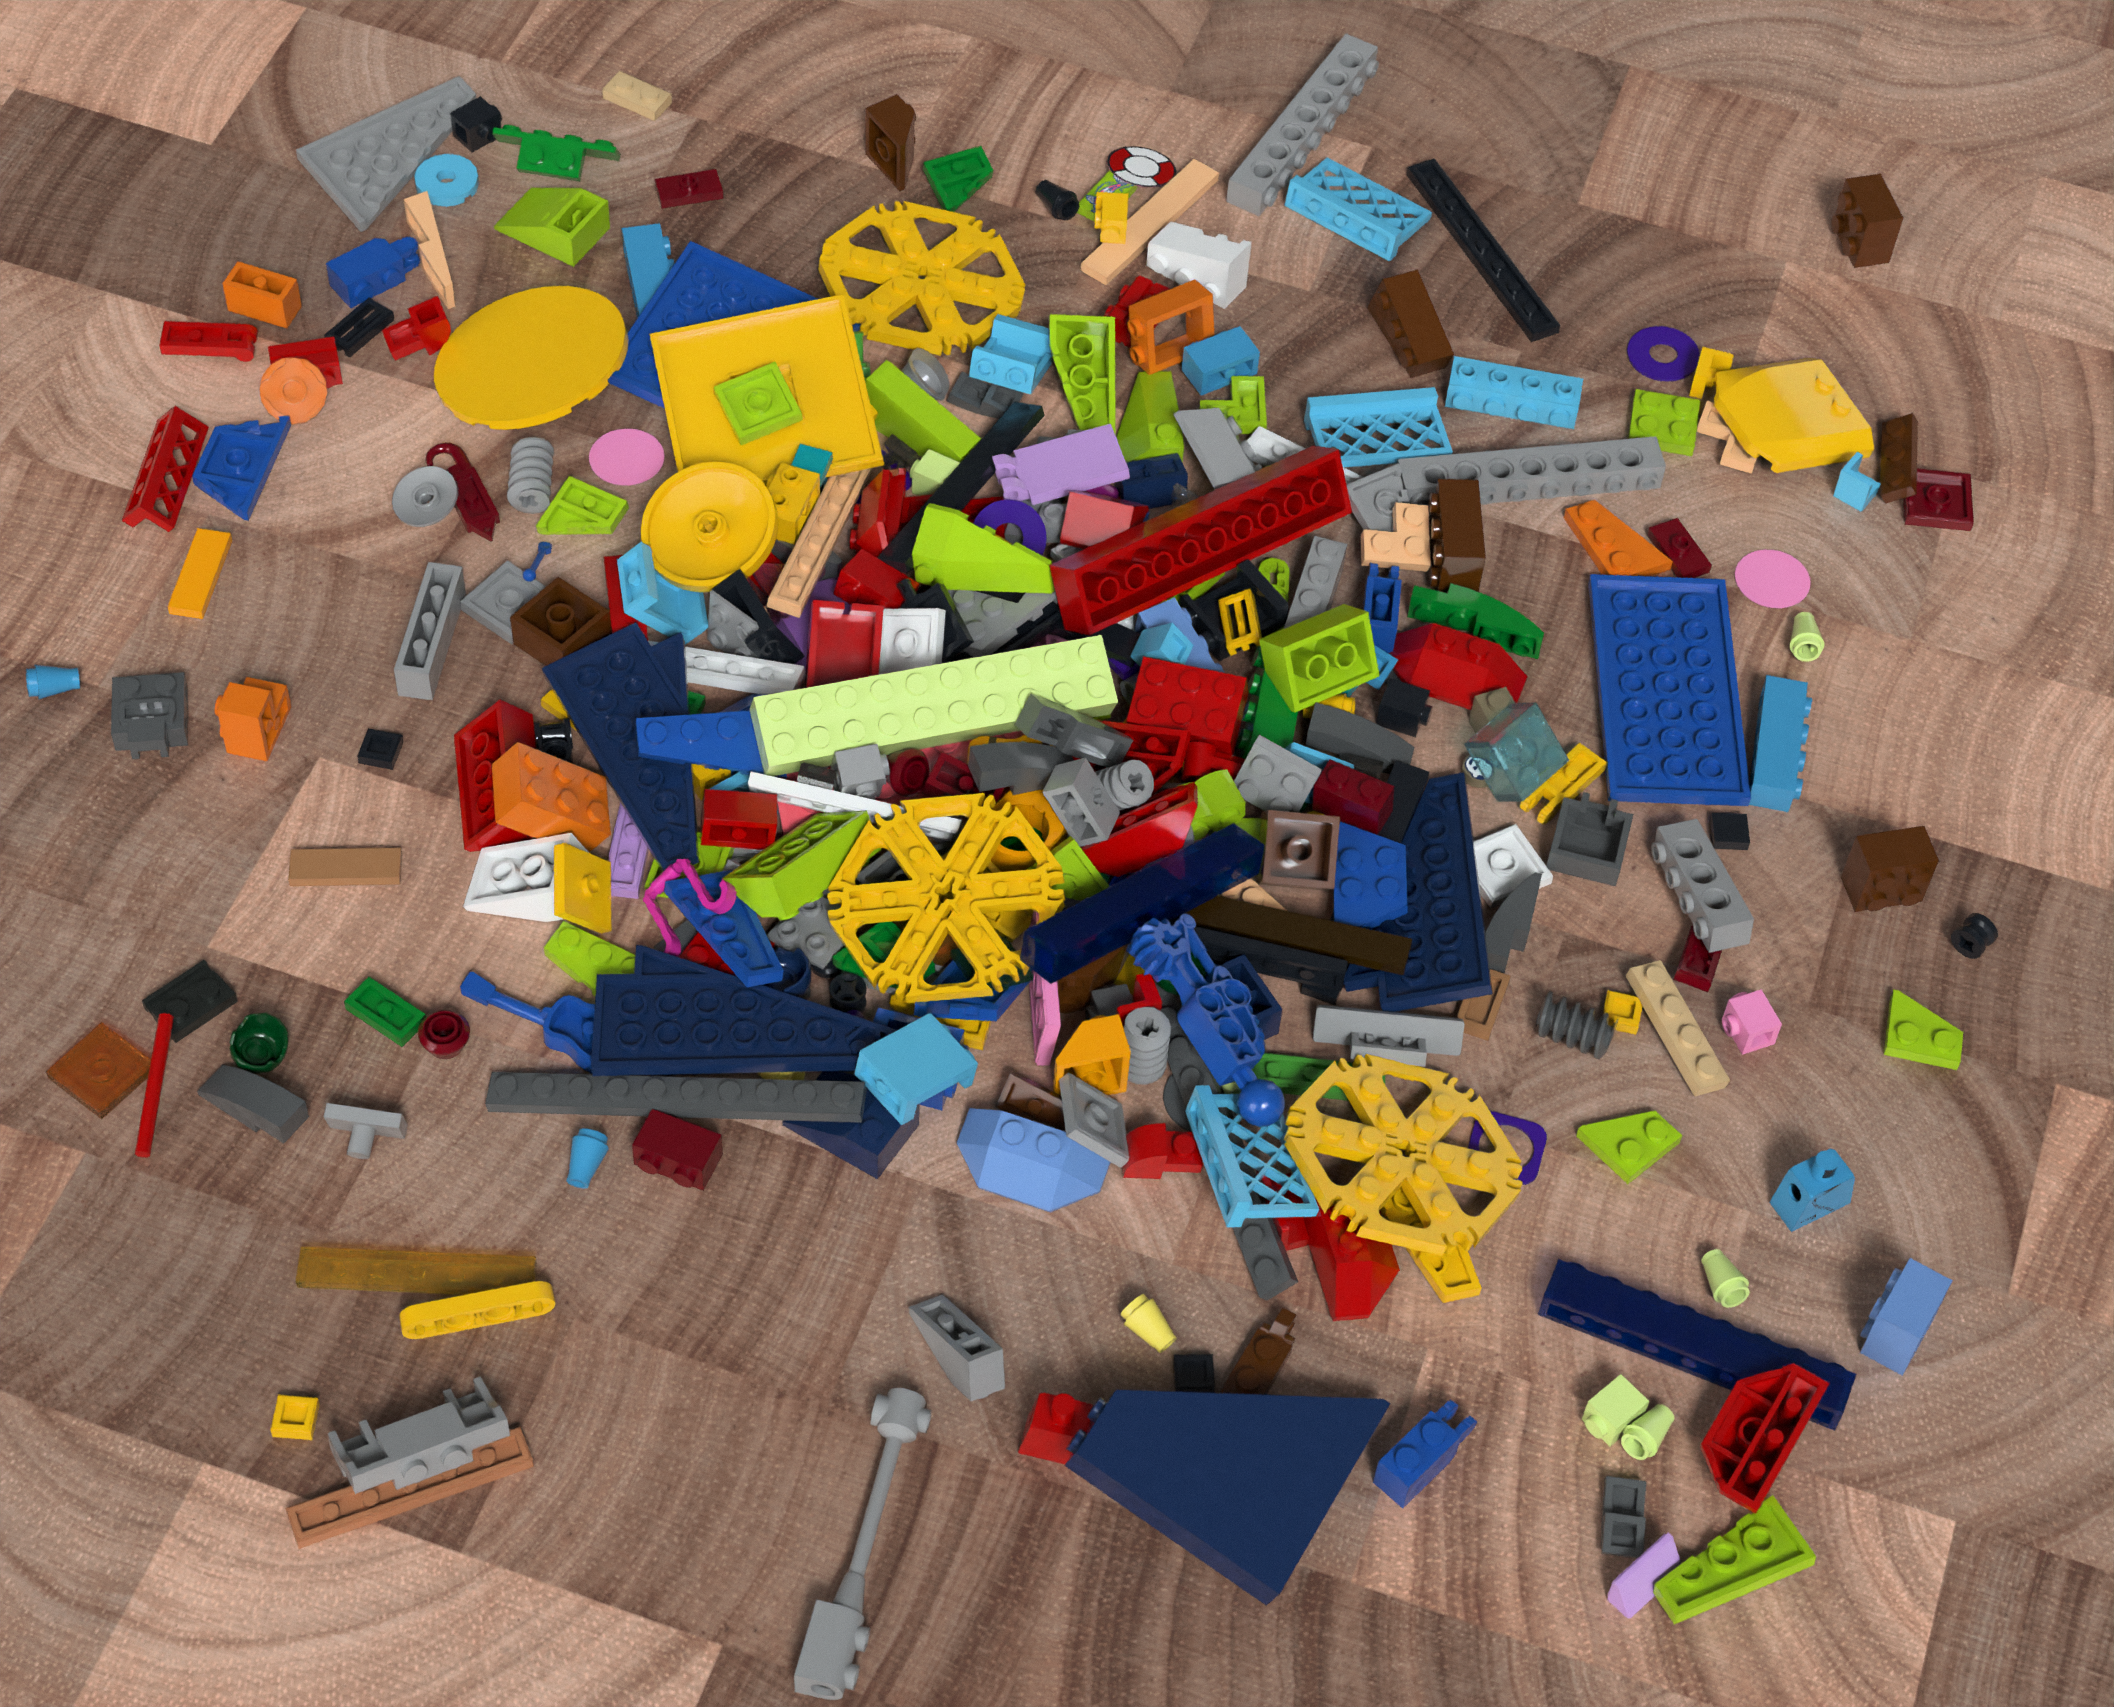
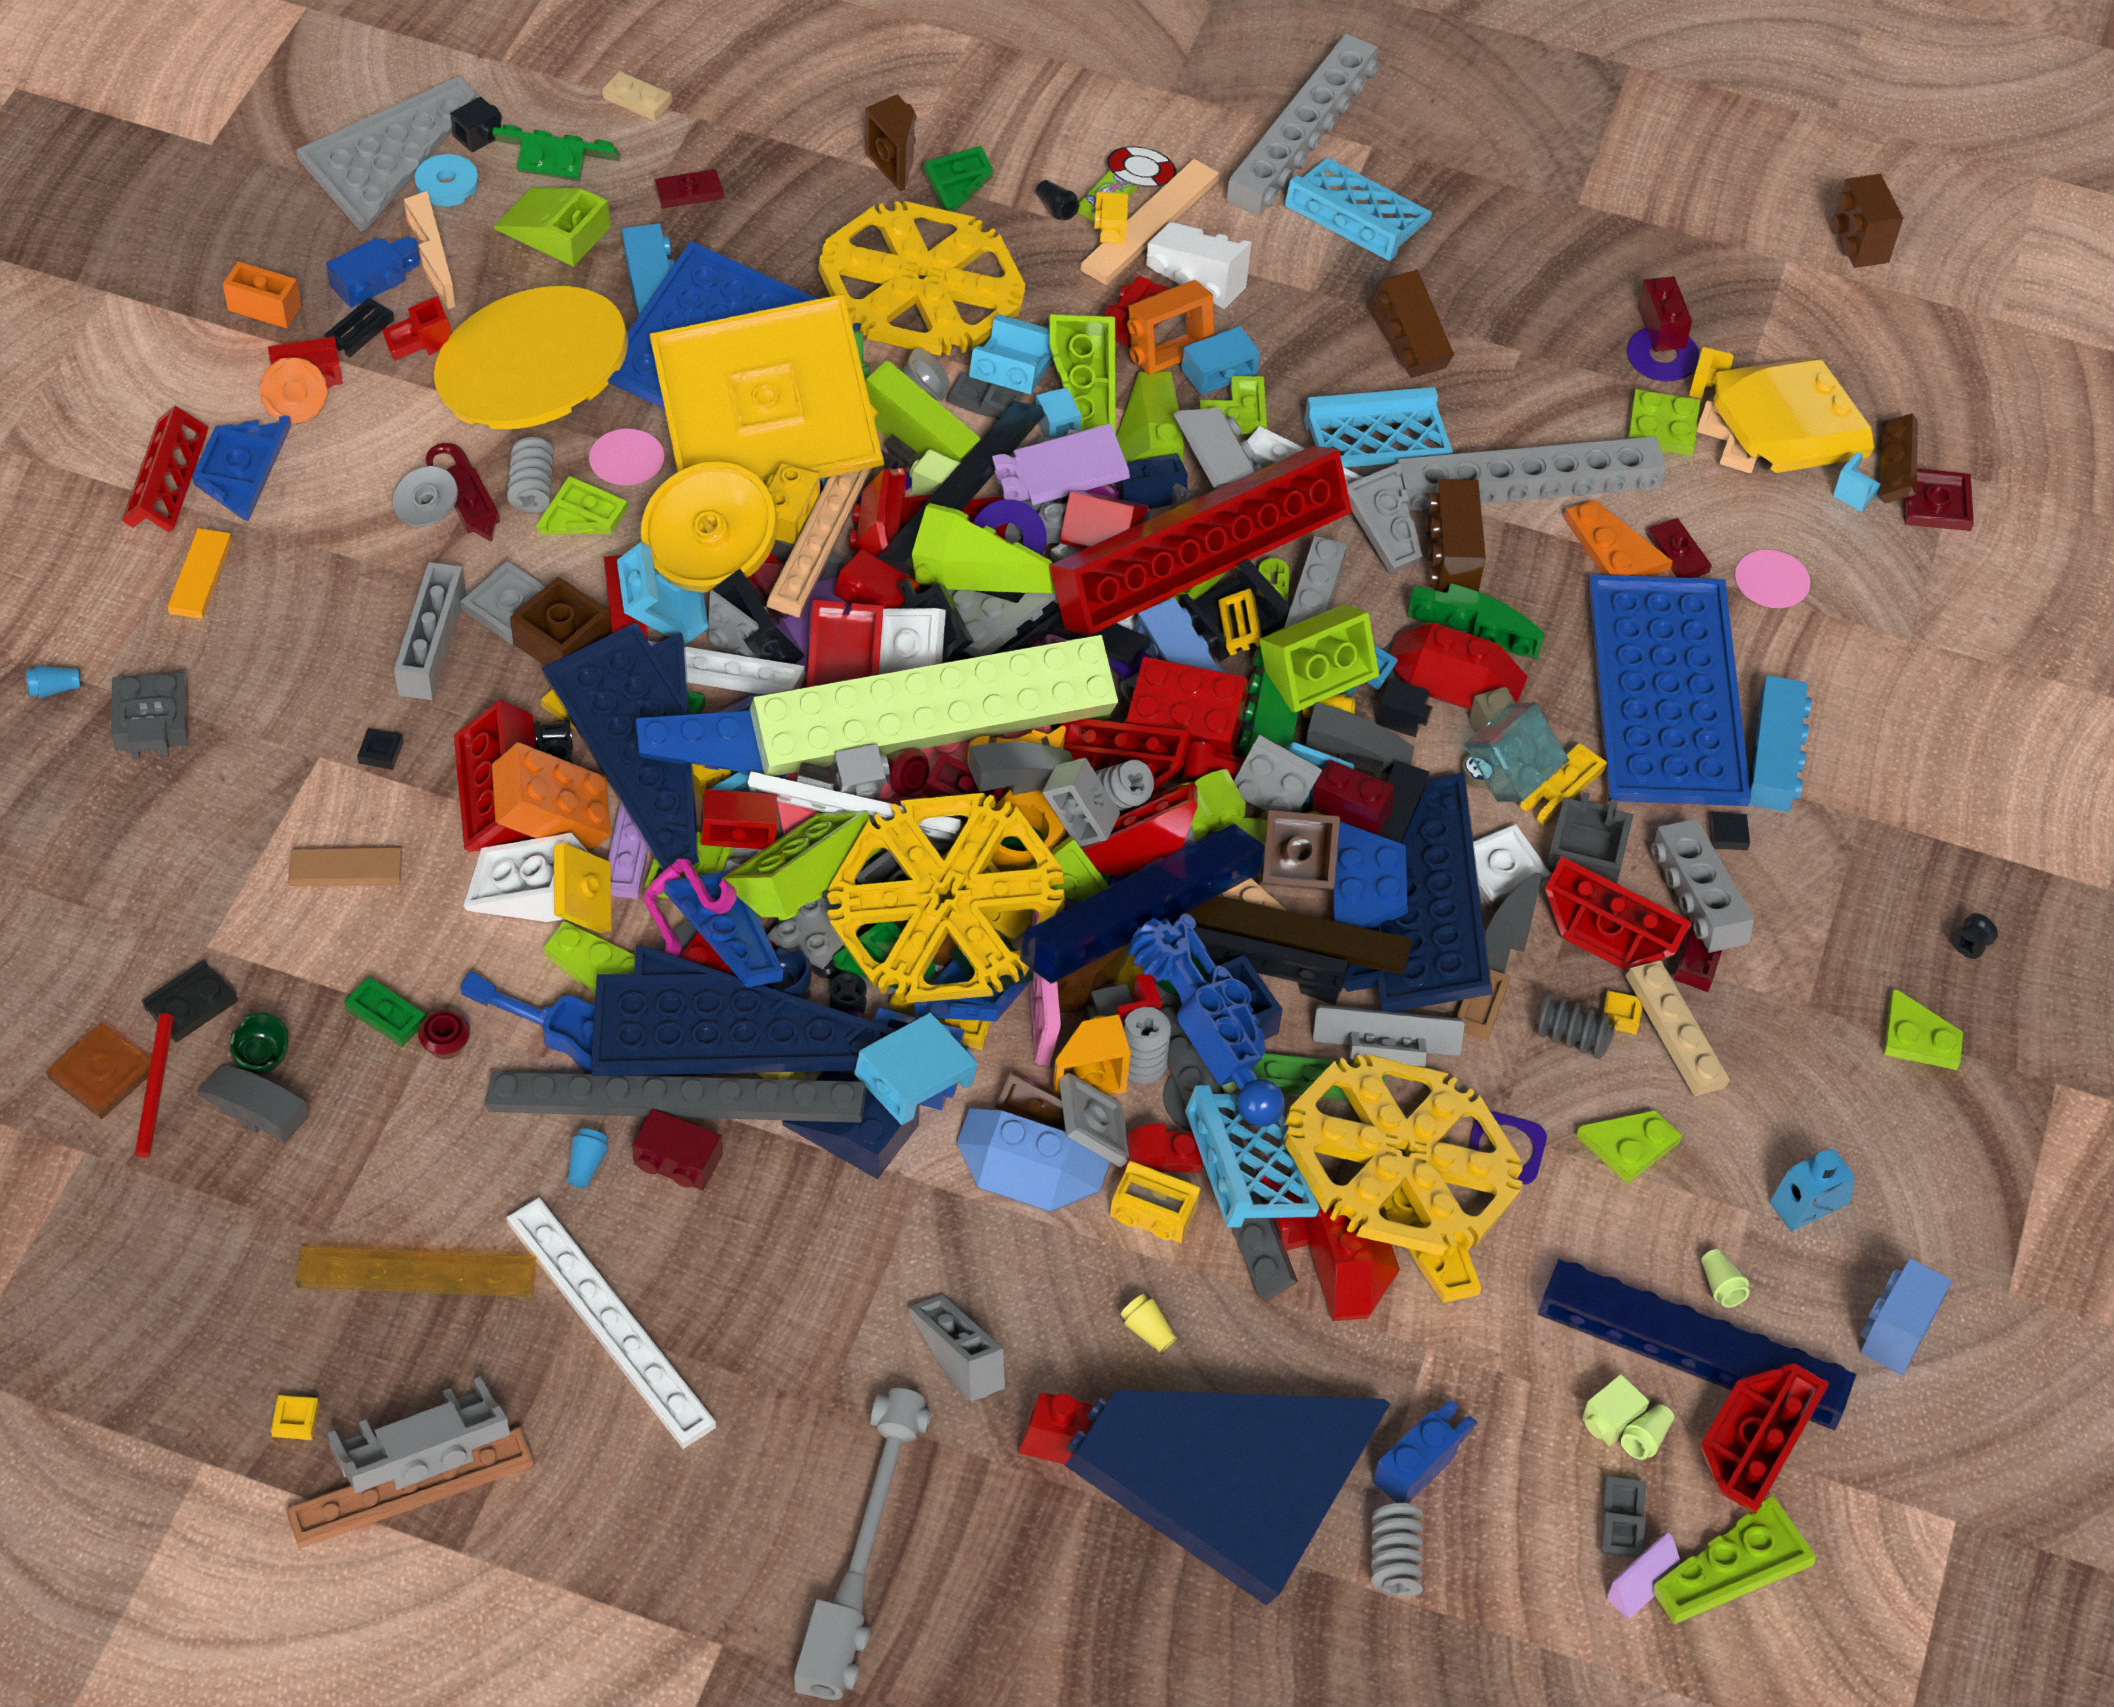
red plate [159,321,258,362] -> none
orange brick [215,677,291,761] -> none
light grey tile [324,1103,408,1159] -> none
yellow beam [399,1281,556,1339] -> none
blue hinge [523,542,552,582] -> none
lime plate [713,362,803,445] -> none
teal tile [791,444,833,486] -> none
dark grey slope [1015,693,1133,768] -> none
medium azure panel [1130,623,1194,667] -> none
black tile [1173,1354,1215,1393] -> none
reddish brown hinge [1221,1308,1296,1395] -> none
light nougat plate [1361,503,1431,572] -> none
blue hinge [1362,563,1402,653] -> none
black tile [1406,158,1560,342] -> none
medium azure brick [1445,356,1583,429] -> none
bright pink brick [1722,989,1782,1055] -> none
yellowish green cone [1790,612,1824,662] -> none
reddish brown brick [1841,826,1939,912] -> none
none -> white tile [507,1197,716,1449]
none -> medium azure brick [1036,388,1081,438]
none -> yellow window [1110,1160,1201,1243]
none -> light grey piece [1371,1503,1423,1597]
none -> red wedge [1545,856,1692,972]
none -> dark red brick [1638,276,1693,352]

